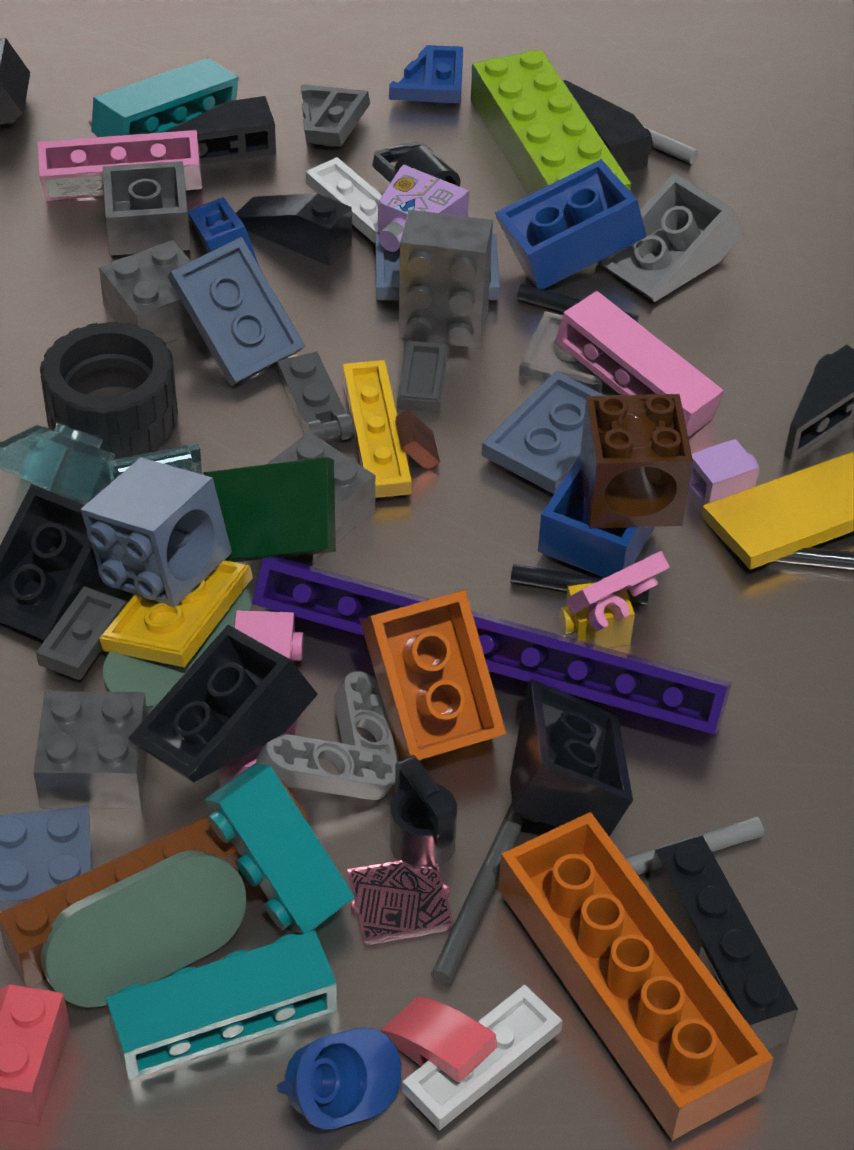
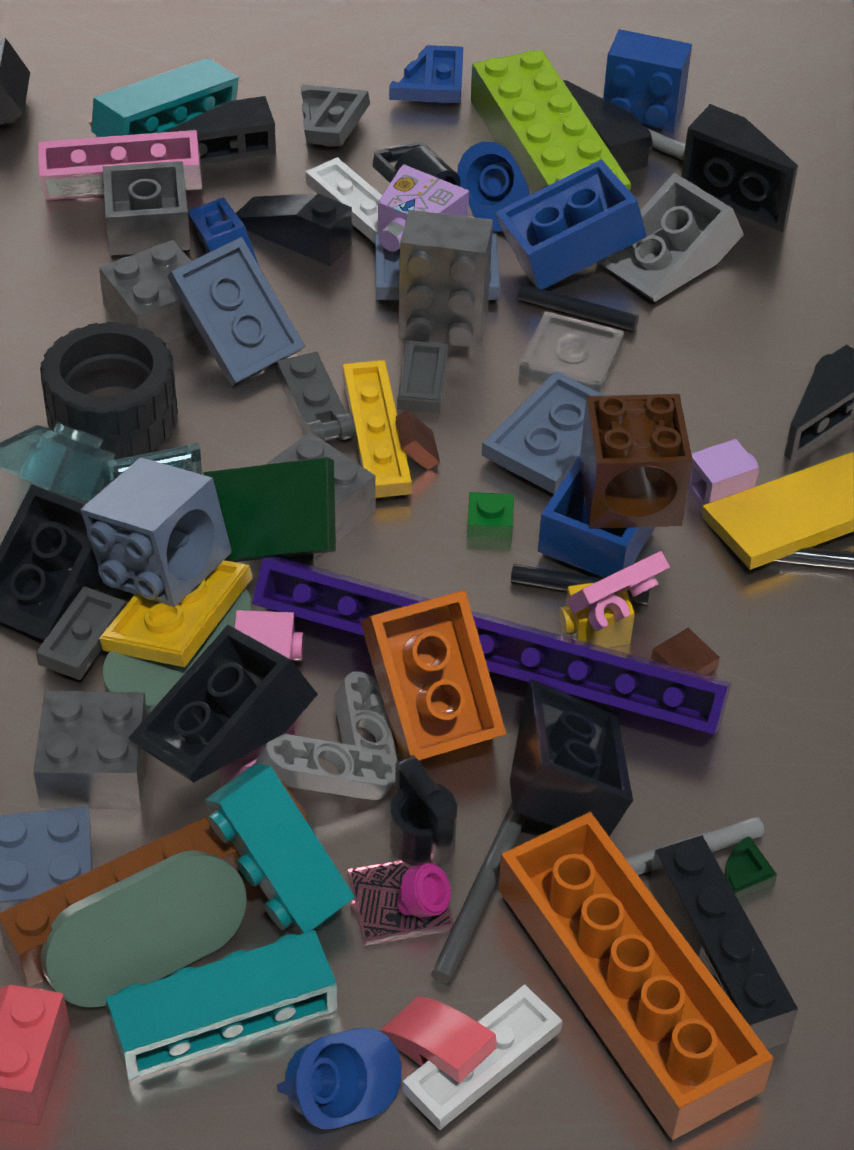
bright pink brick [555,291,724,437] -> none
none -> dark pink tile [397,863,451,918]
none -> blue piece [457,141,530,232]
none -> green plate [467,492,514,539]
none -> blue brick [603,29,692,132]
none -> copper tile [651,627,720,675]
none -> black slope [681,104,798,232]
none -> dark green tile [724,836,777,900]

